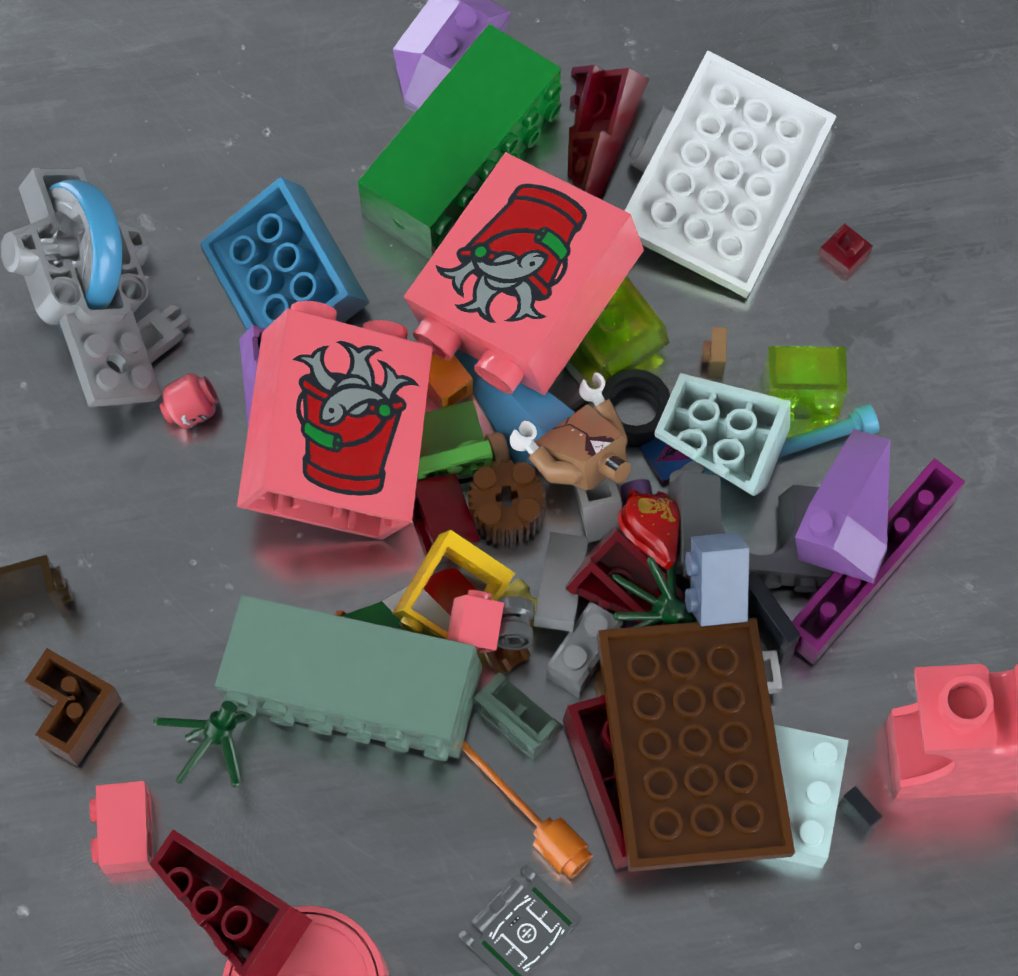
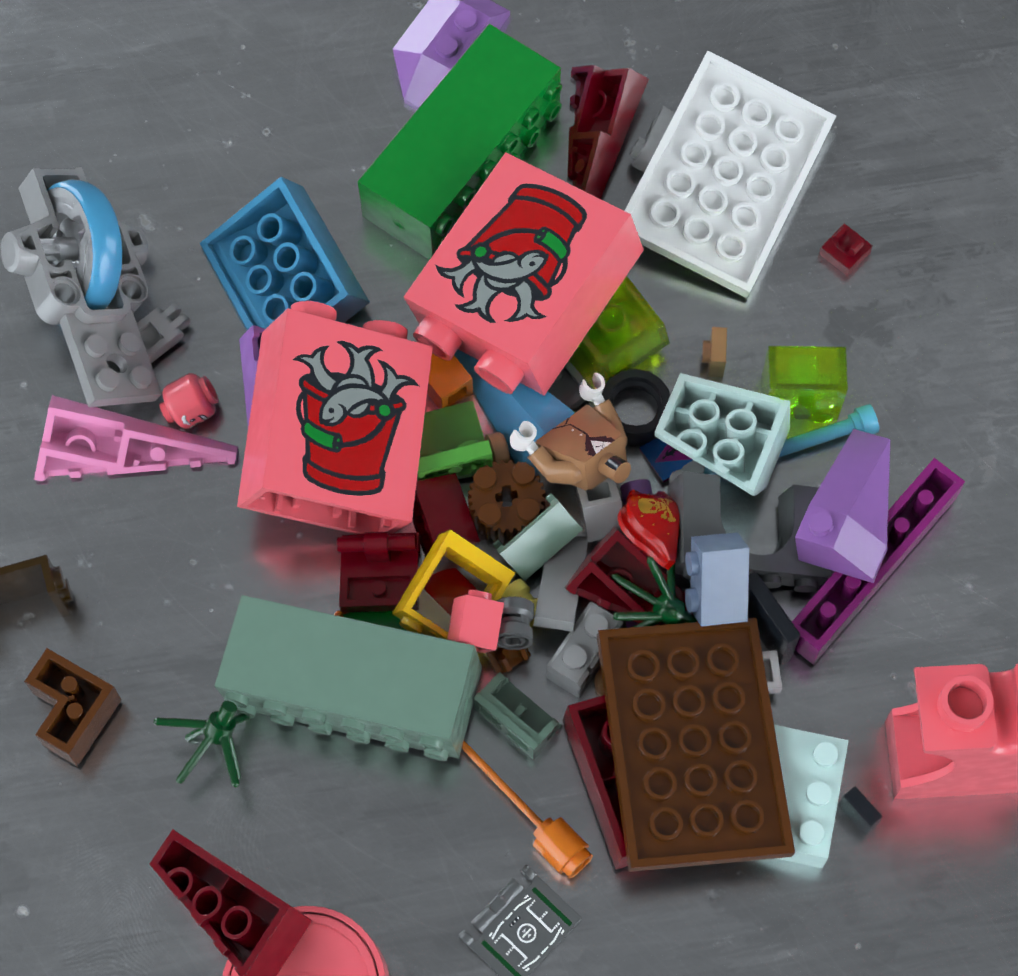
coral brick [90,781,153,874] -> none
none -> bright pink wedge [34,395,238,481]
none -> dark red plate [337,531,421,613]
none -> sand green hinge [492,493,583,581]

